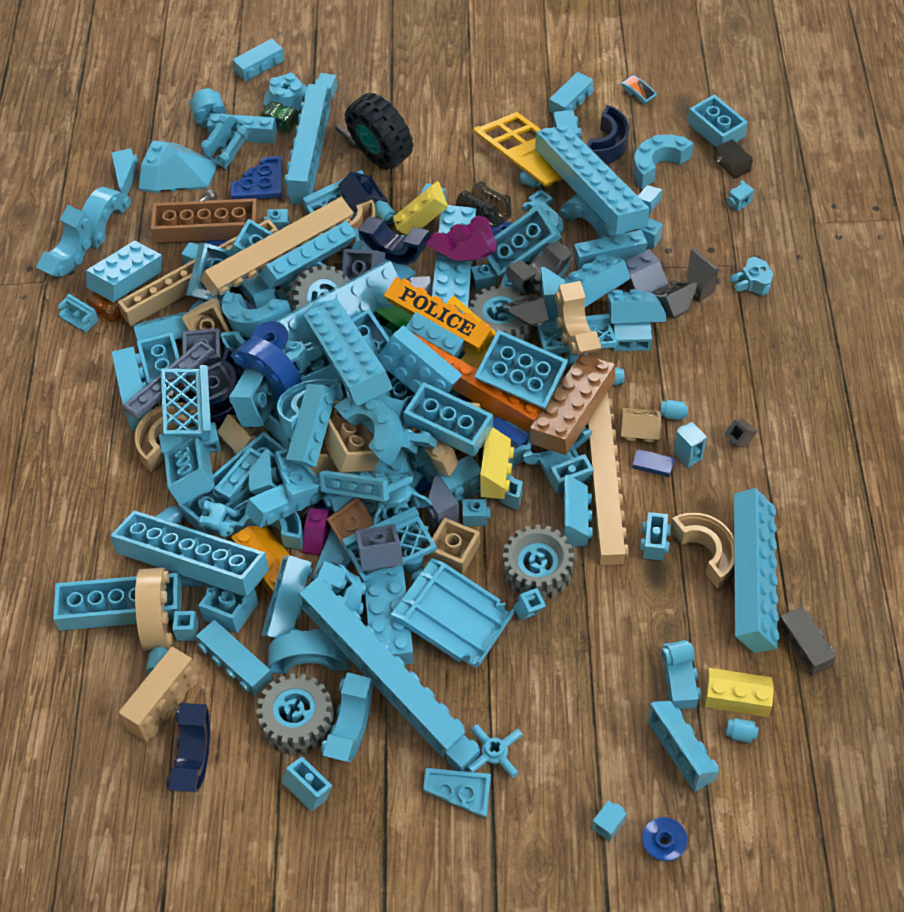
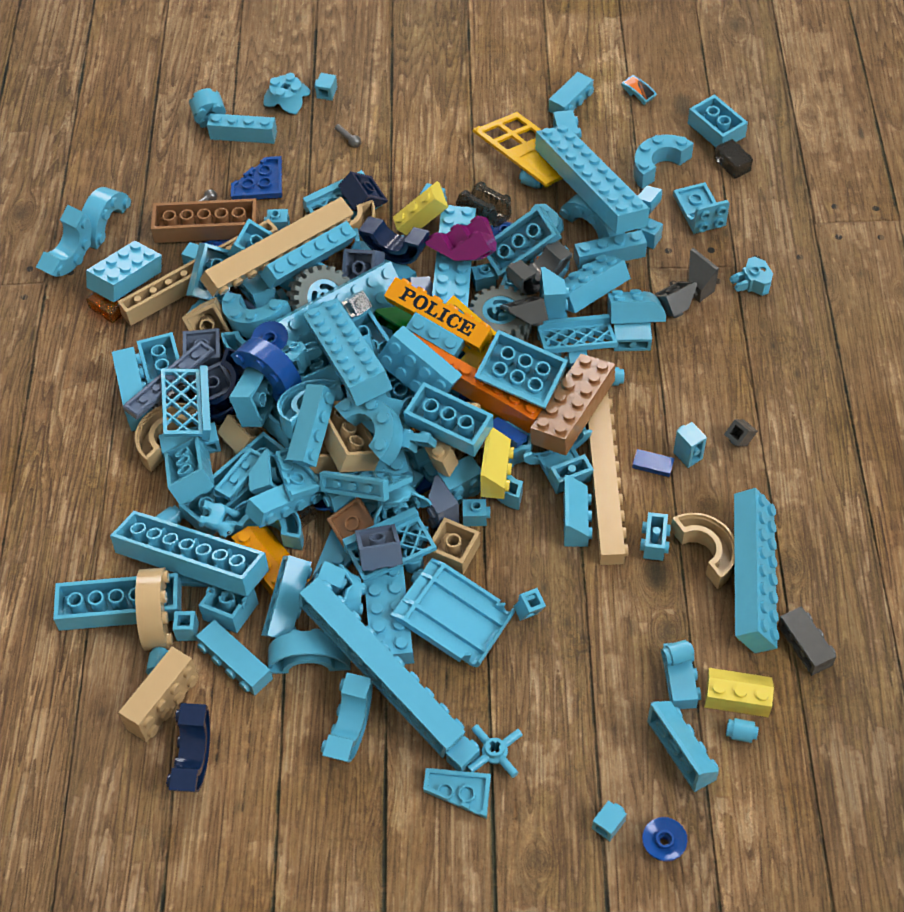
medium azure hinge [58,294,99,333] -> none
medium azure slope [112,148,139,195] -> none
medium azure slope [134,311,189,341] -> none
medium azure wedge [139,141,219,193] -> none
medium azure piece [201,114,254,170] -> none
medium azure brick [232,39,284,82] -> none
light grey wheel [257,673,334,756] -> none
clear green brick [260,101,299,132] -> none
medium azure brick [281,756,332,812] -> none
medium azure brick [284,84,331,205] -> none
magenta slope [303,508,331,556] -> none
black wheel [344,93,414,169] -> none
medium azure brick [374,200,396,225] -> none
light grey wheel [503,525,574,600] -> none
medium azure plate [523,189,553,211] -> none
tan brick [555,281,601,355] -> none
dark blue brick [587,105,629,164] -> none
tan slope [621,408,661,442] -> none
sand blue slope [624,250,668,293] -> none
medium azure brick [661,400,688,421] -> none
medium azure brick [726,181,754,212] -> none
none -> clear smoke brick [342,290,372,318]
none -> medium azure bracket [673,182,730,234]

